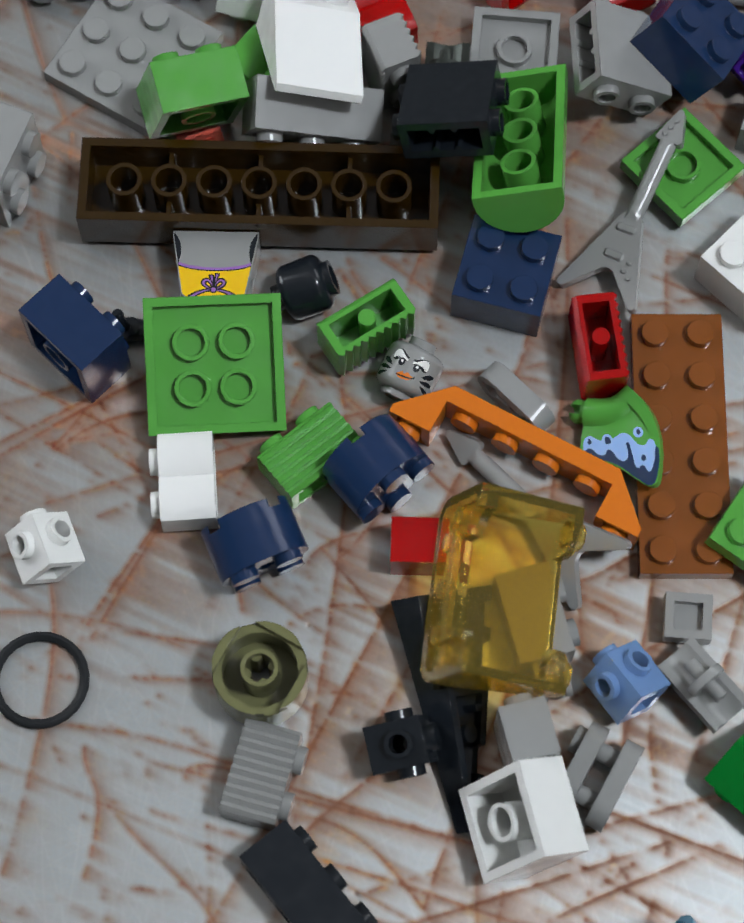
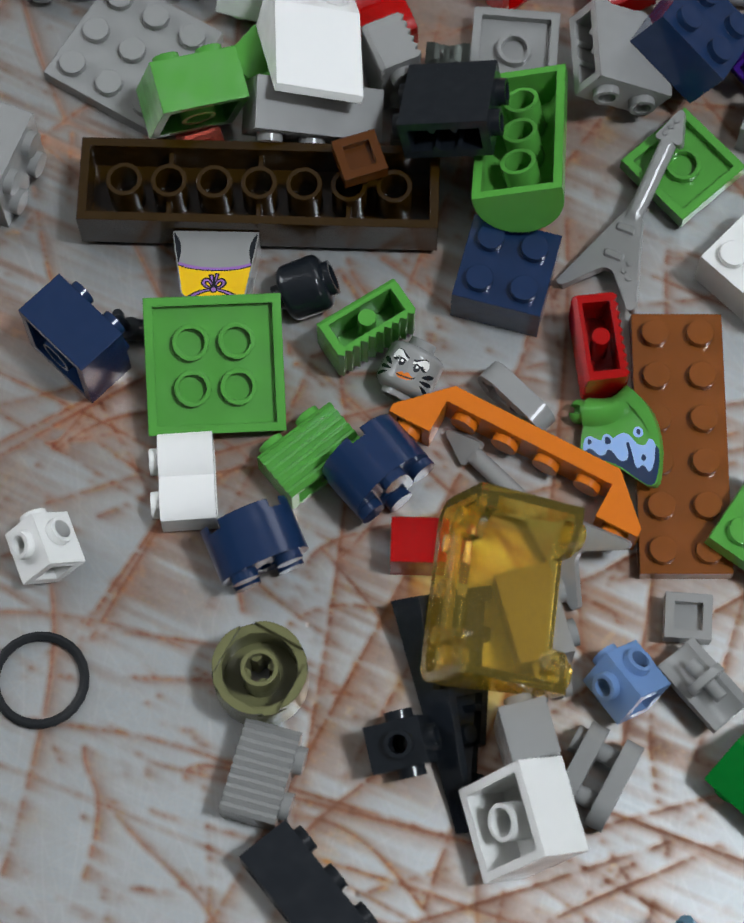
none -> reddish brown plate [331,129,388,188]

